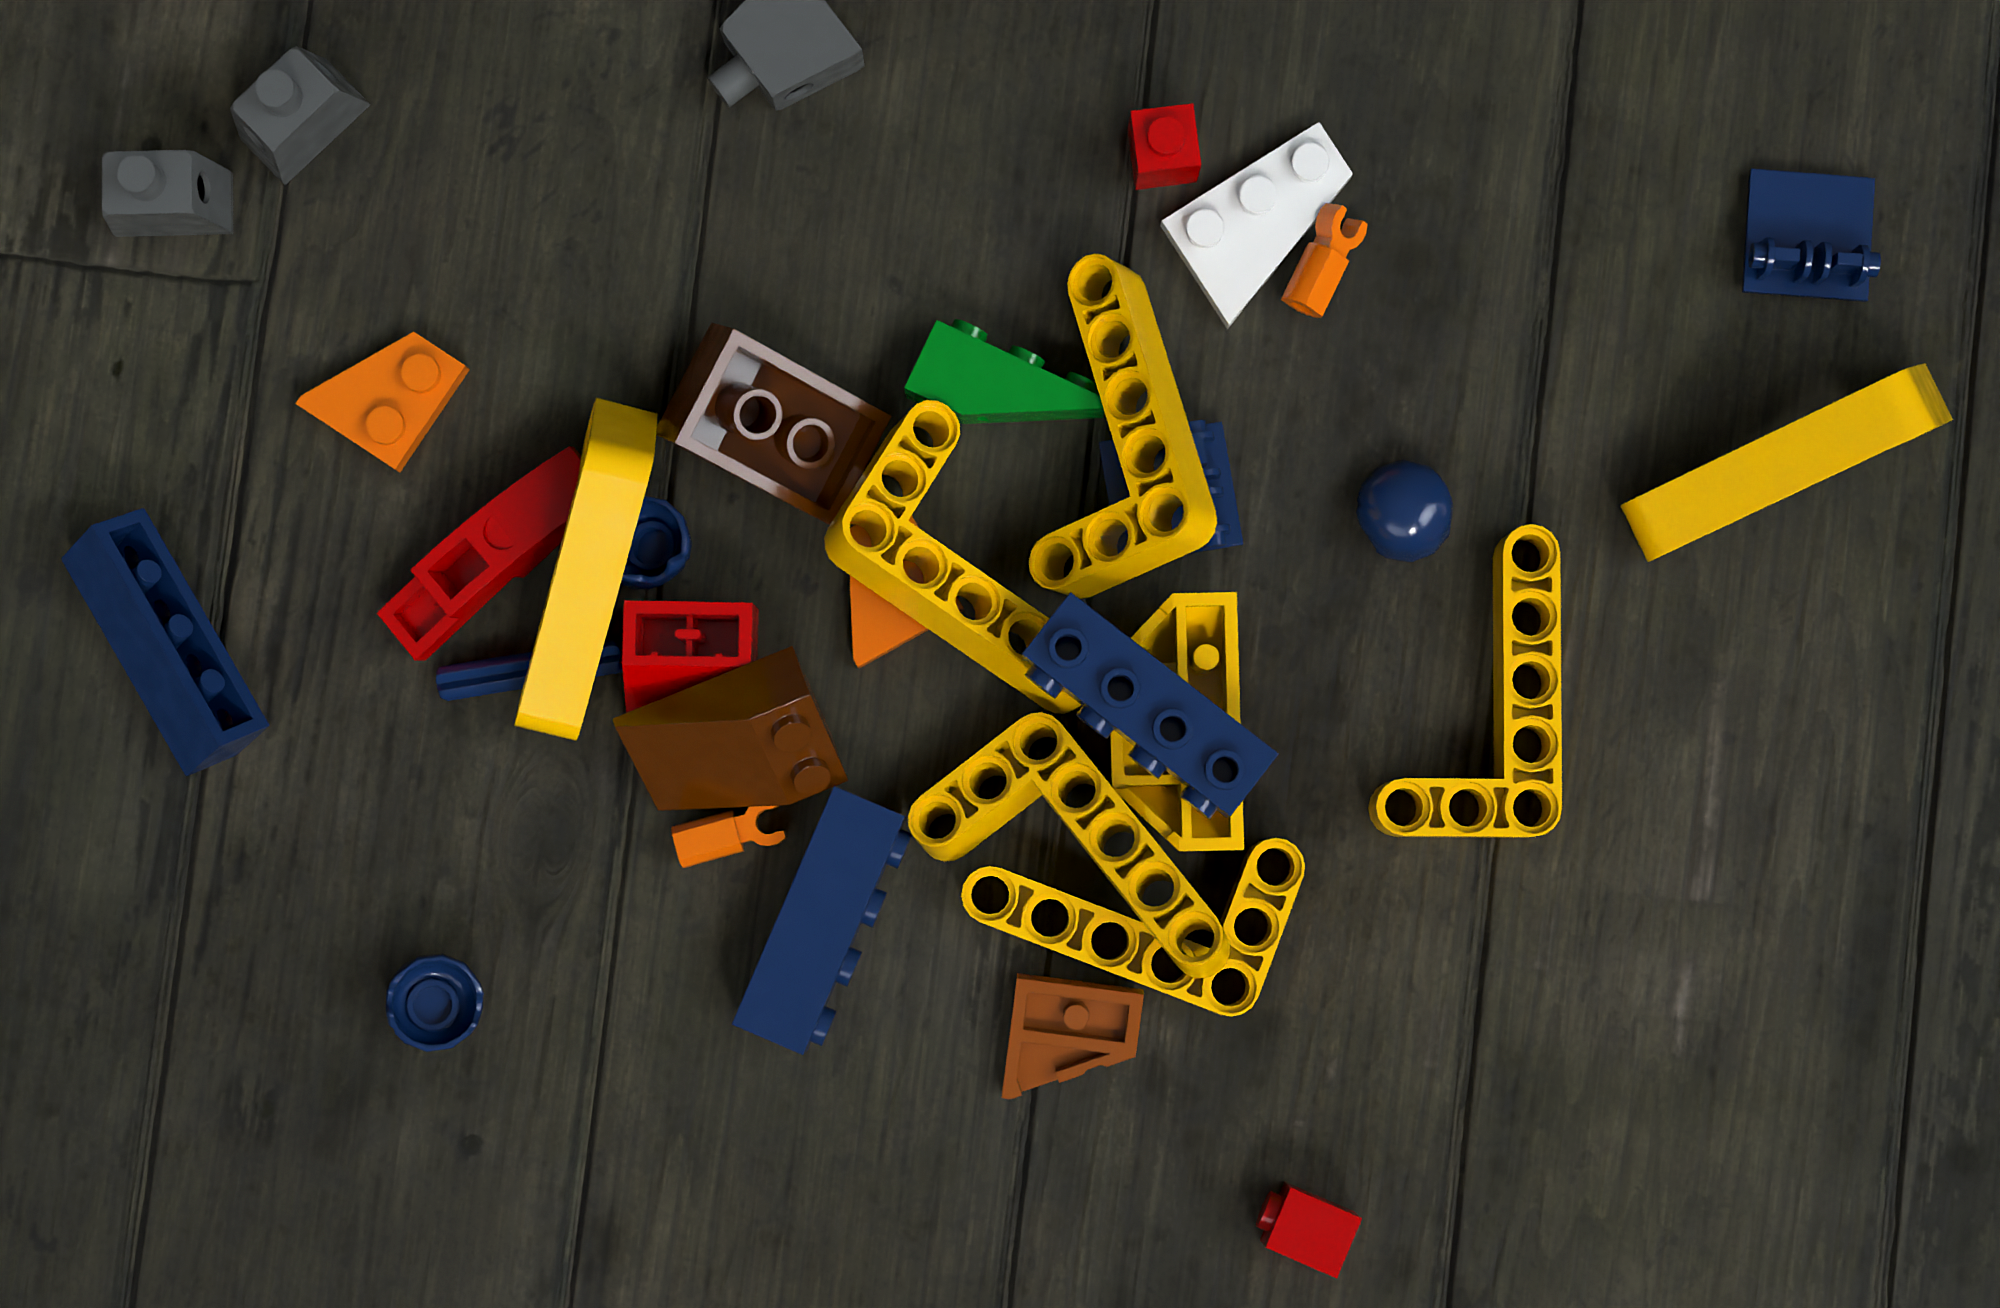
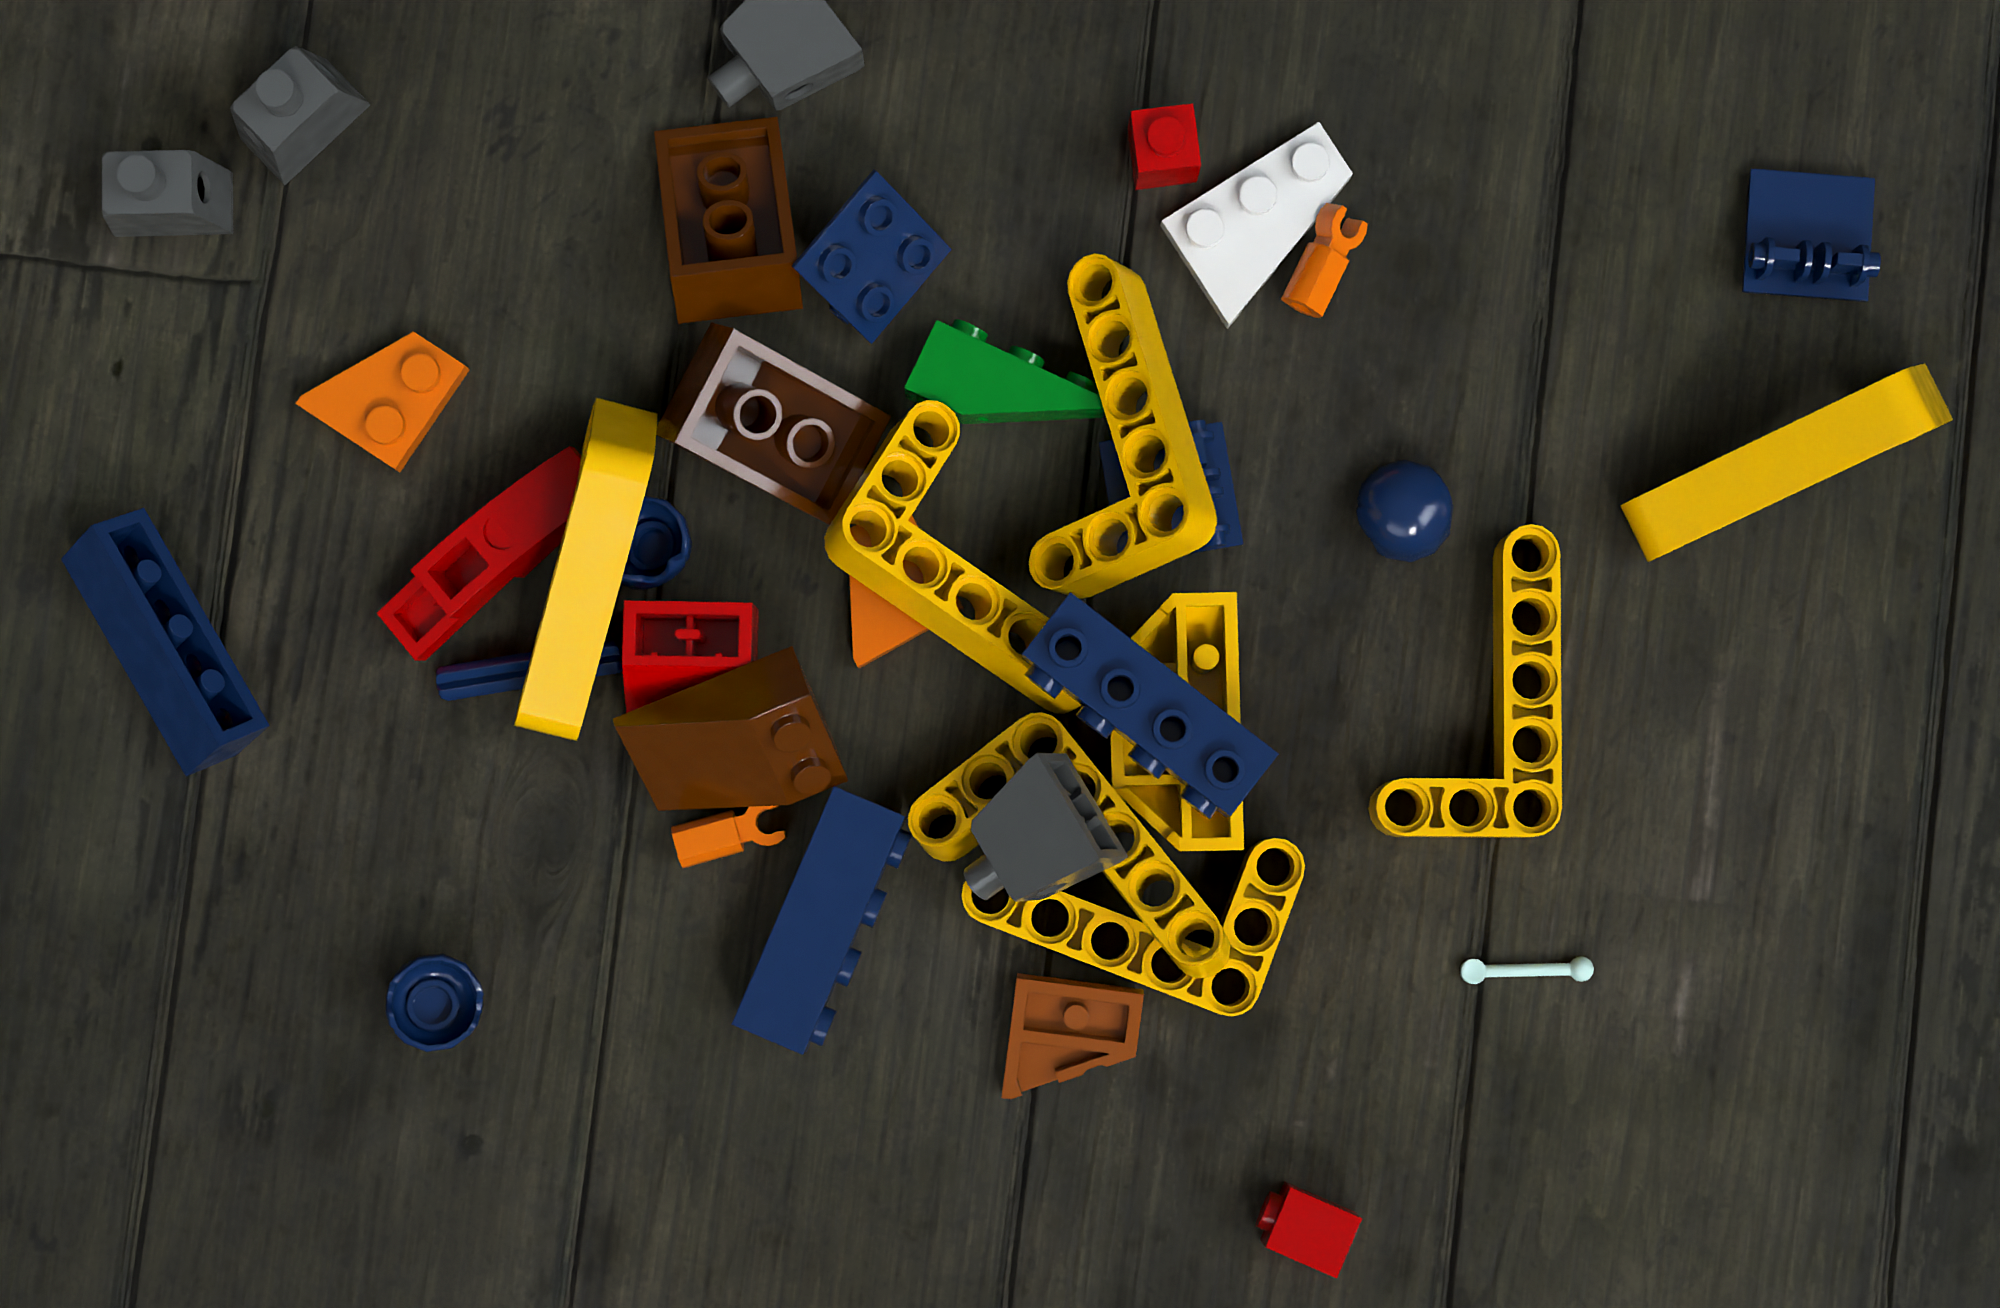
none -> reddish brown slope [654,117,803,324]
none -> dark blue hinge [791,169,952,344]
none -> dark grey torso [964,753,1128,902]
none -> light aqua hinge [1460,956,1594,984]

